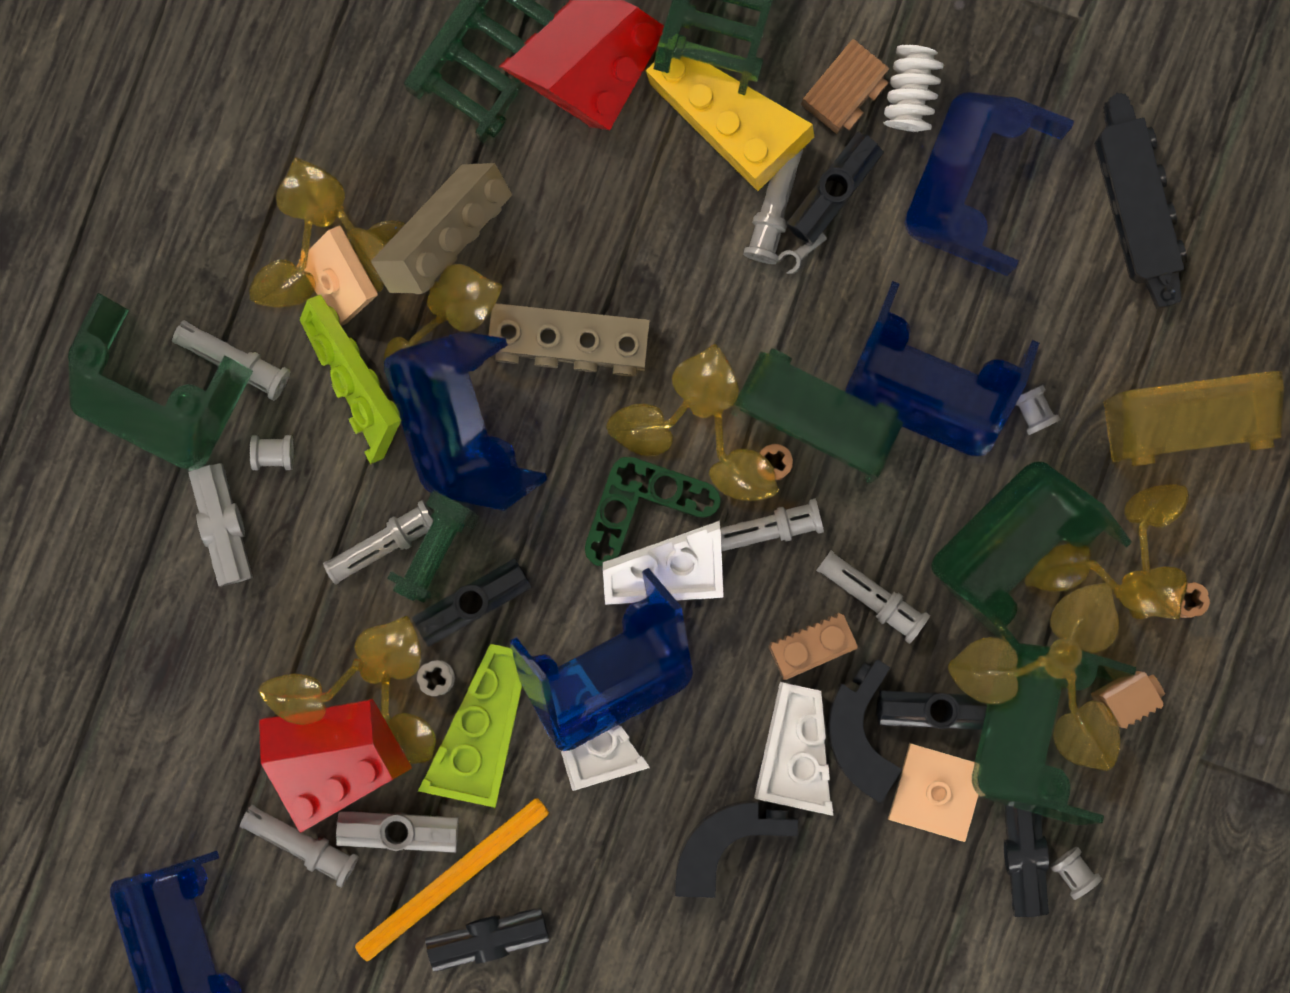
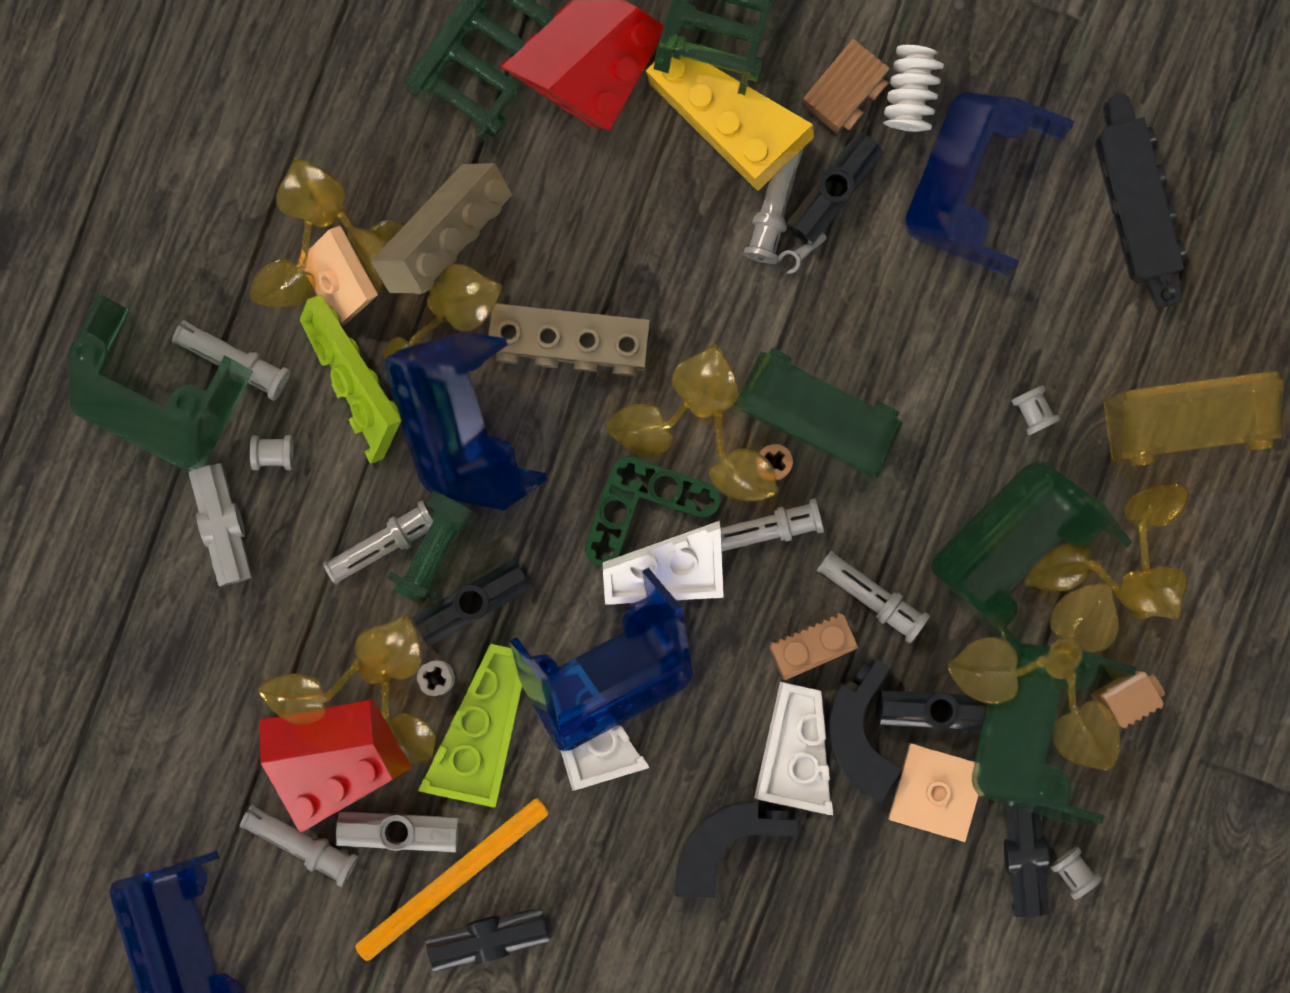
clear blue windscreen [845,281,1040,456] -> none
medium nougat bush [1167,582,1210,618] -> none

